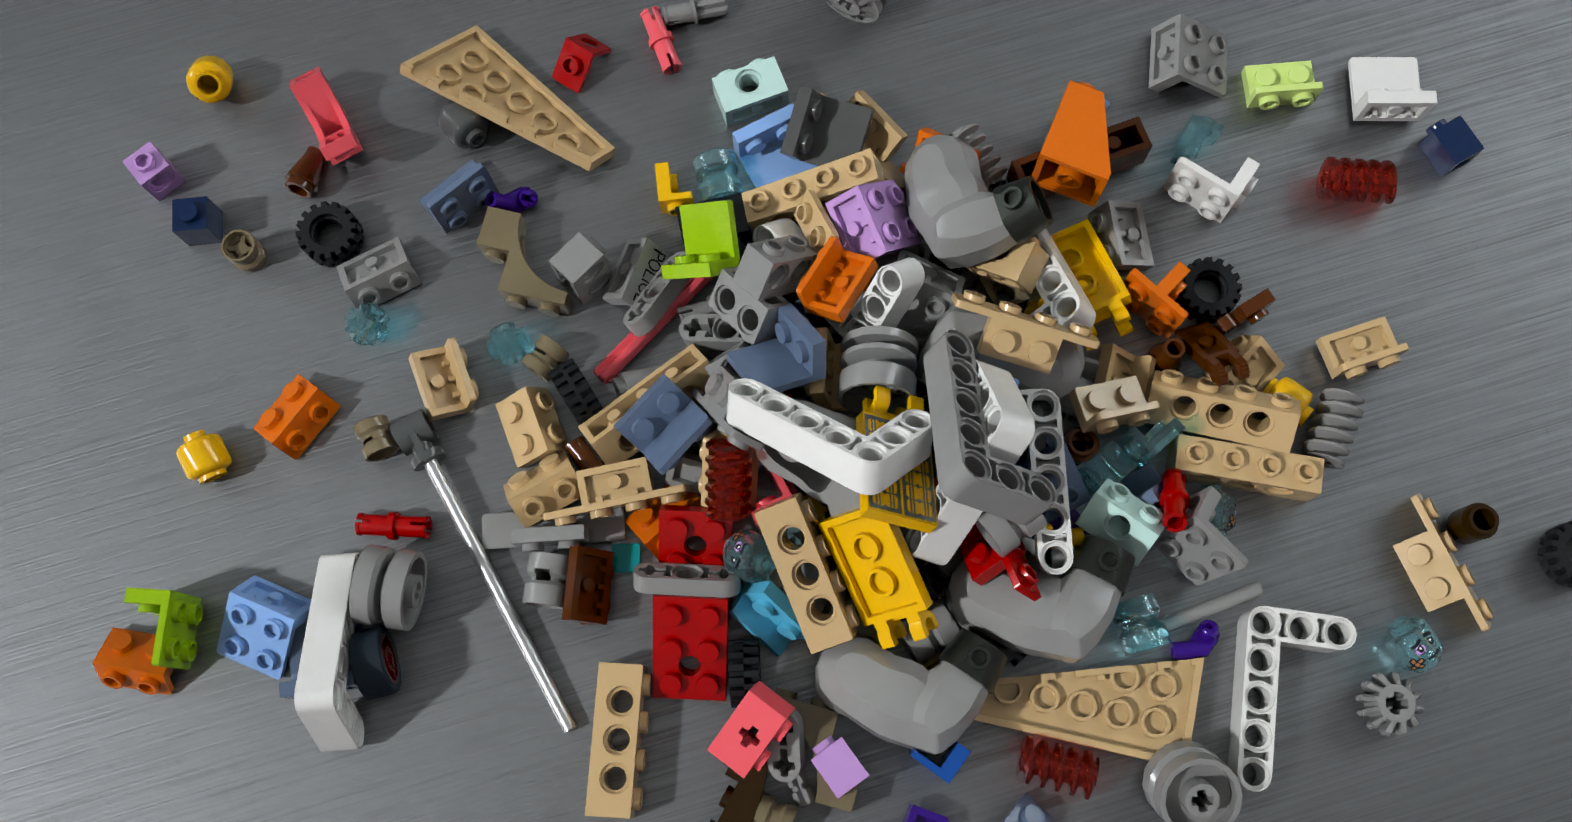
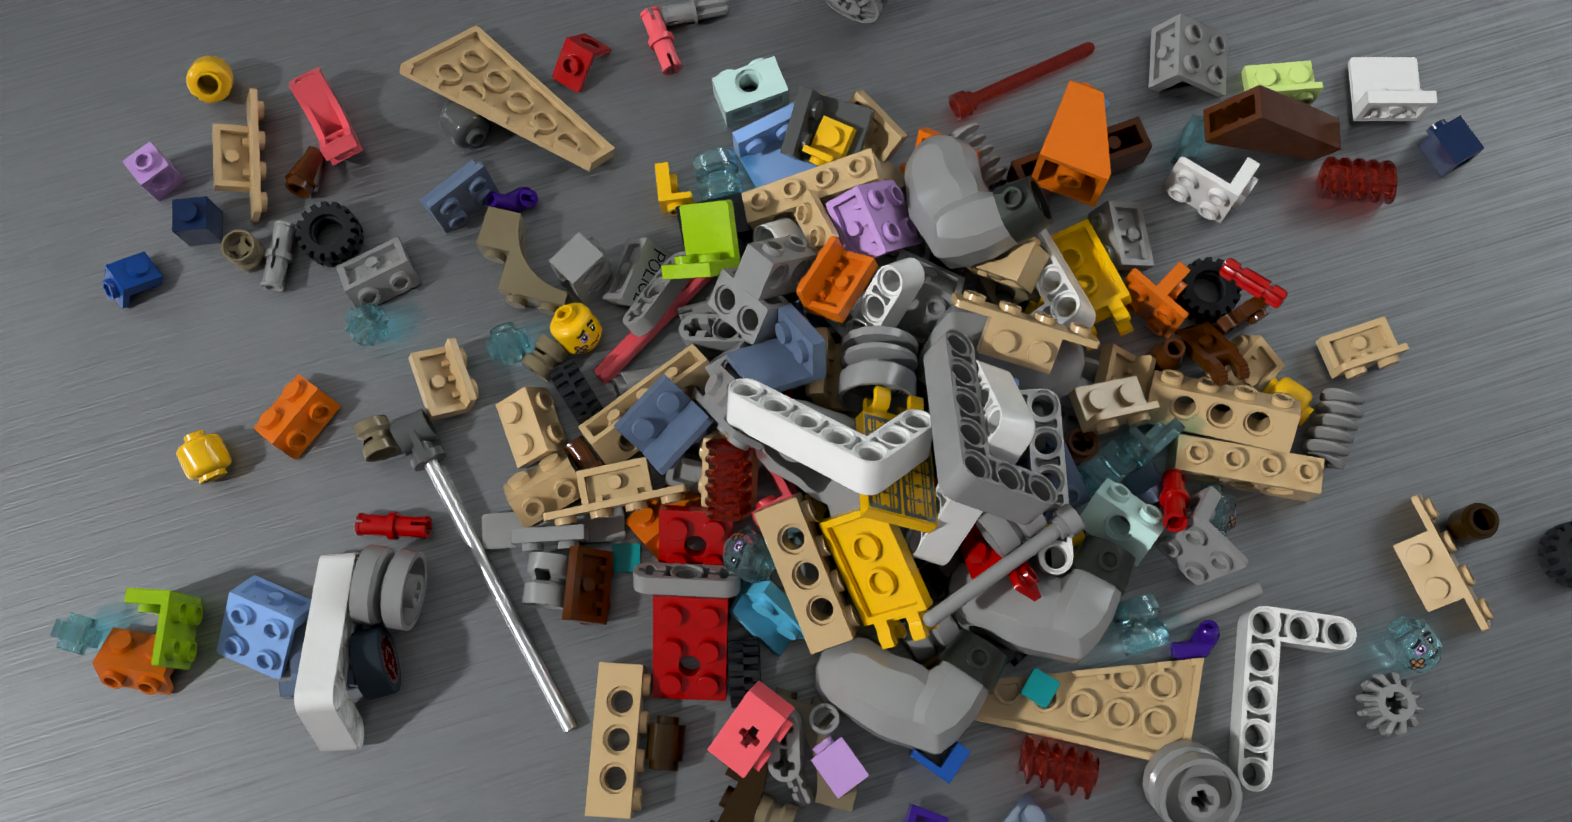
none -> clear light blue gear [50,612,104,655]
none -> blue bracket [102,251,163,309]
none -> tan bracket [212,88,268,223]
none -> light grey pin [260,220,297,292]
none -> yellow head [550,302,602,354]
none -> dark brown brick [646,715,686,771]
none -> yellow bracket [802,115,857,166]
none -> light grey hinge [809,703,841,736]
none -> light grey piece [923,503,1085,627]
none -> clear red piece [948,42,1095,121]
none -> teal piece [1020,668,1060,708]
none -> reddish brown slope [1203,85,1342,161]
none -> red axle [1219,258,1288,308]

